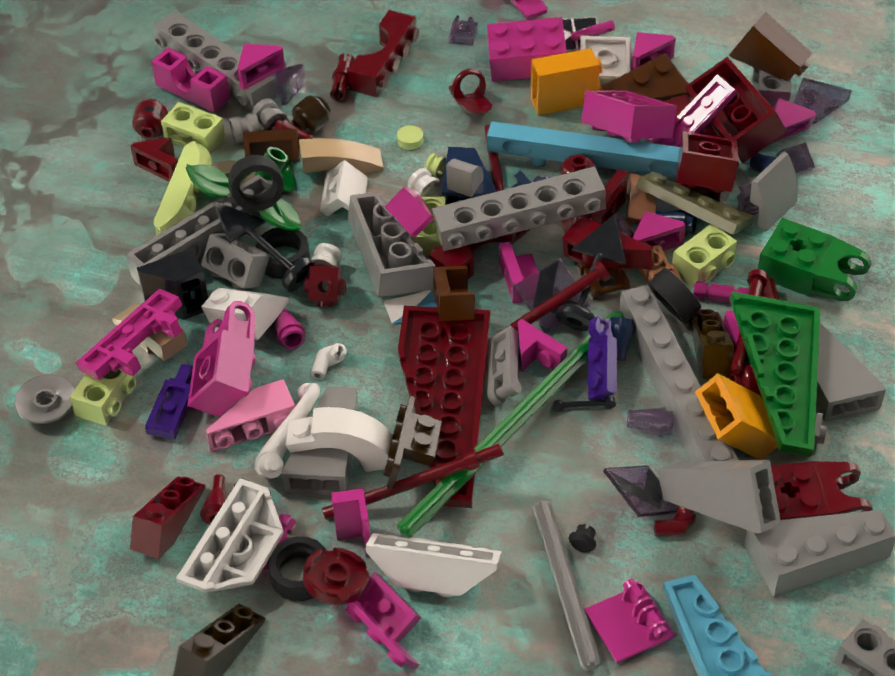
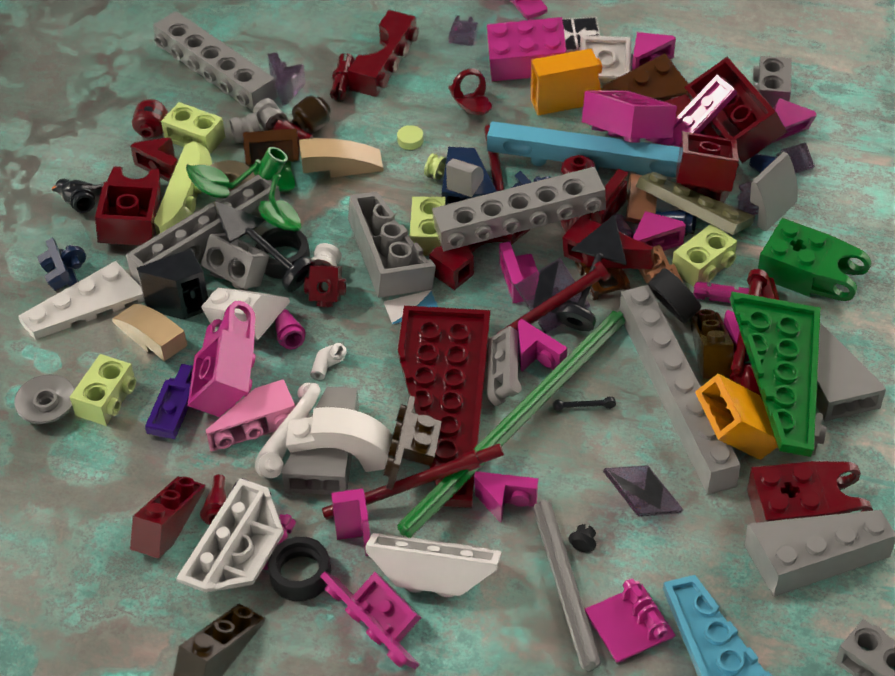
dark pink hinge [76,289,183,380] -> none
dark pink arch [151,48,230,113] -> none
black tyre [228,155,284,211] -> none
dark pink slope [238,44,285,90] -> none
dark red tile [303,547,370,605] -> none
white panel [320,160,368,216] -> none
dark pink slope [384,187,434,238] -> none
white wheel [408,168,442,197] -> none
reddish brown panel [433,266,475,322] -> none
dark pink piece [571,20,615,41] -> none
dark purple hinge [587,316,617,400] -> none
dark blue cone [609,317,635,361] -> none
clear purple cone [627,407,674,438] -> none
dark red arm [654,506,696,536] -> none
light grey slope [658,460,781,533] -> none
reddish brown slope [729,12,813,82] -> none
clear purple wing [793,77,852,124] -> none
none -> white wing [18,261,144,340]
none -> dark blue hips [37,237,86,291]
none -> black animal [52,178,103,213]
none -> dark red brick [95,166,161,246]
none -> dark pink slope [474,471,538,523]

